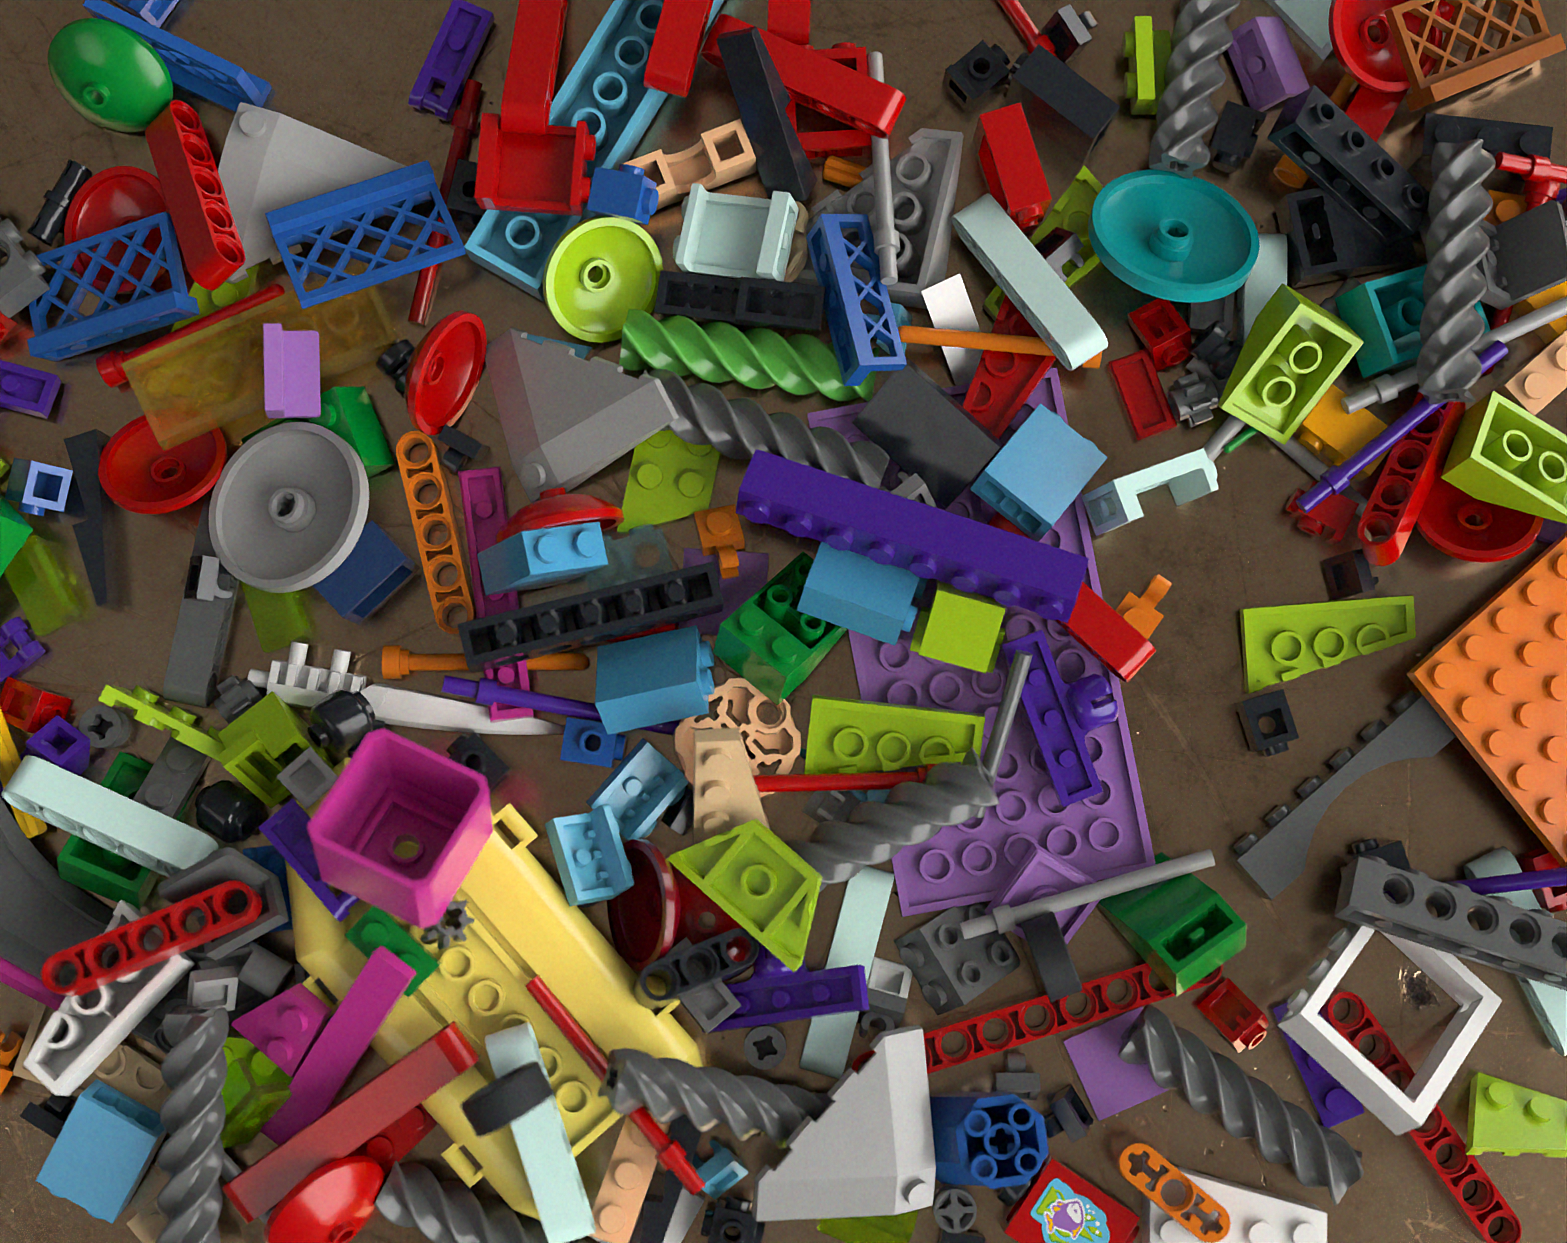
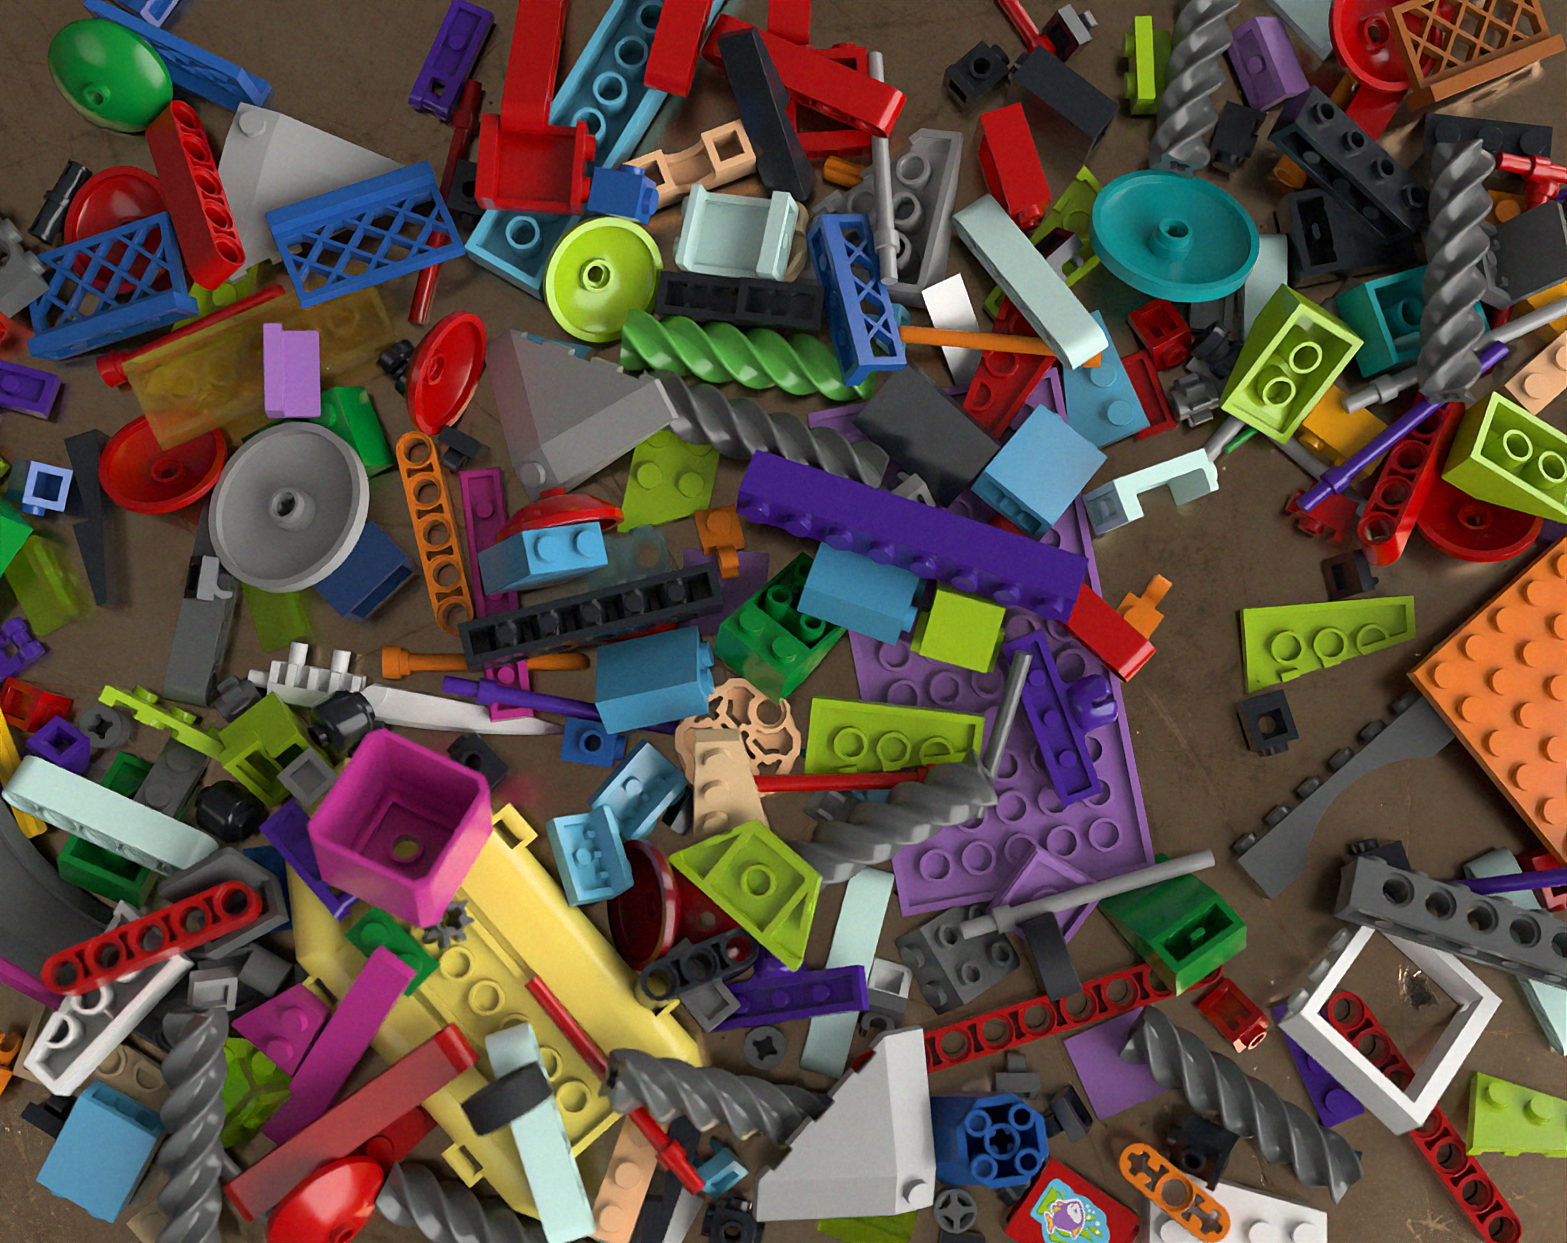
none -> medium azure wing [1063,310,1150,450]
none -> black brick [1165,1111,1240,1192]

